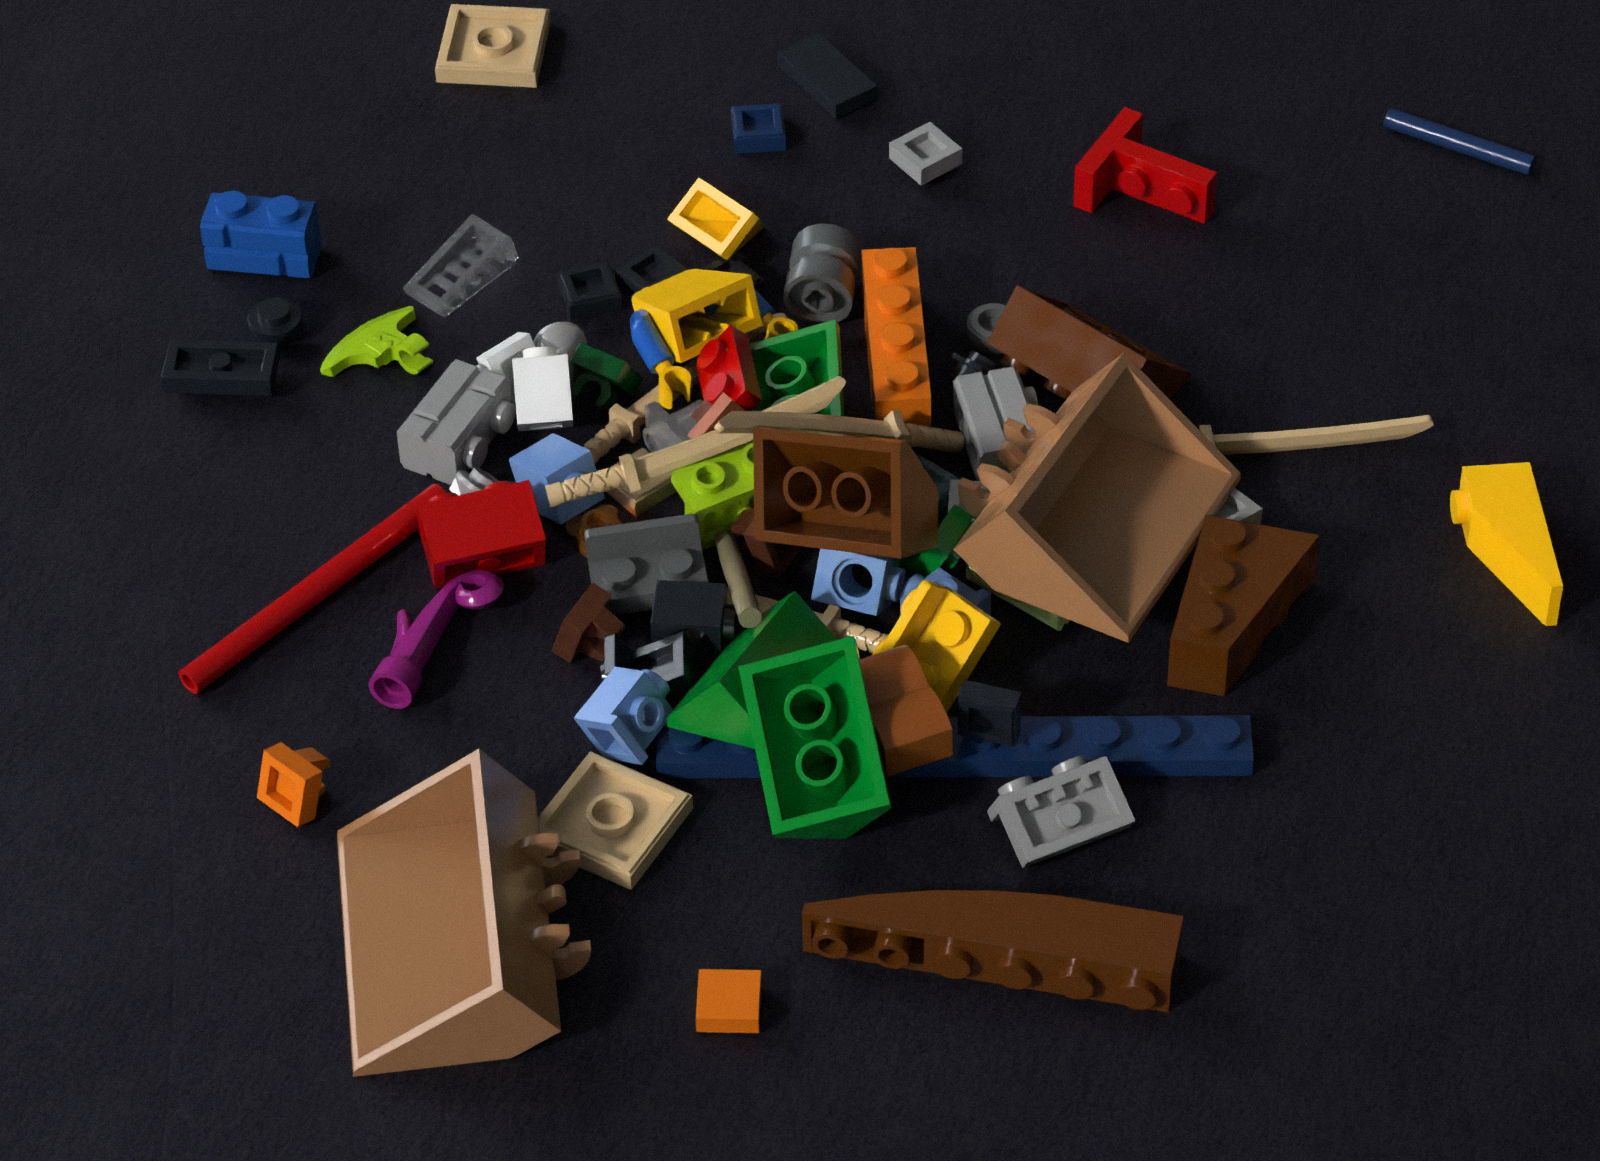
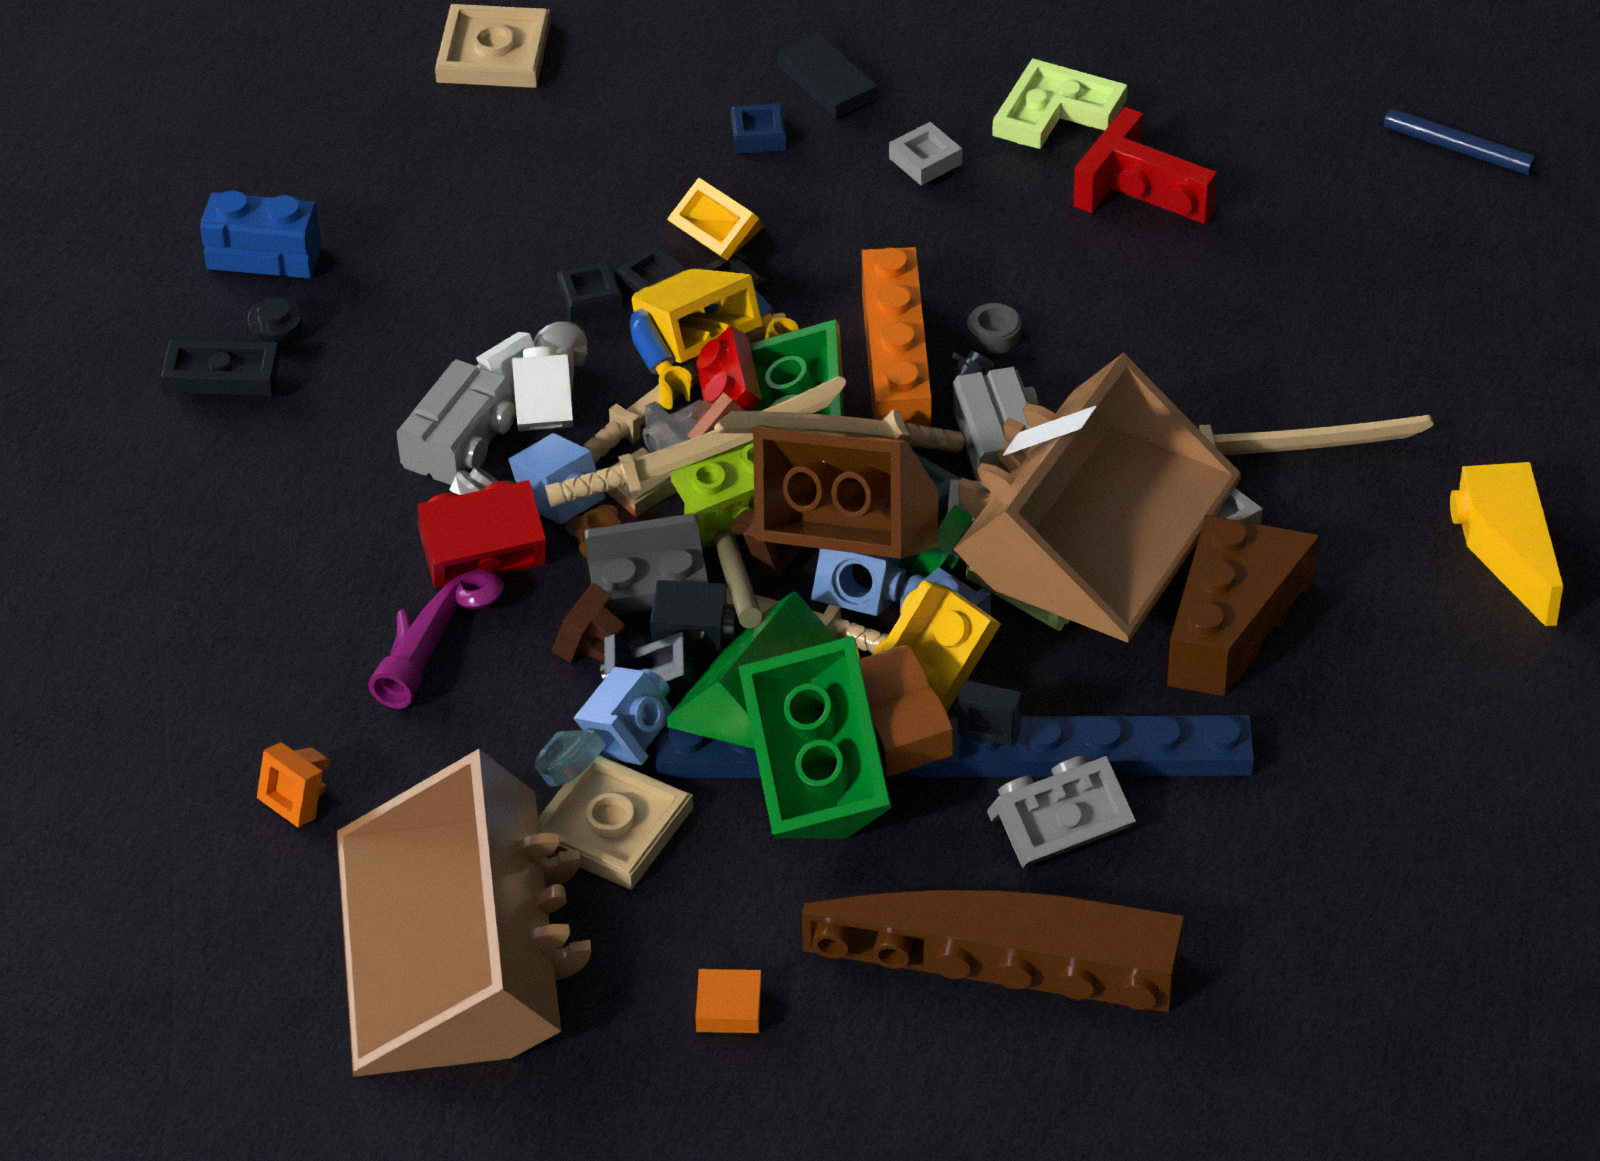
red piece [179,484,447,694] -> none
lime piece [320,306,433,377] -> none
clear slope [403,214,518,318] -> none
dark green tile [570,342,643,413] -> none
dark grey wheel [783,223,861,325] -> none
reddish brown slope [987,285,1191,399] -> none
none -> clear light blue tile [535,730,606,786]
none -> yellowish green plate [992,58,1127,149]
none -> white sticker [1003,406,1097,455]

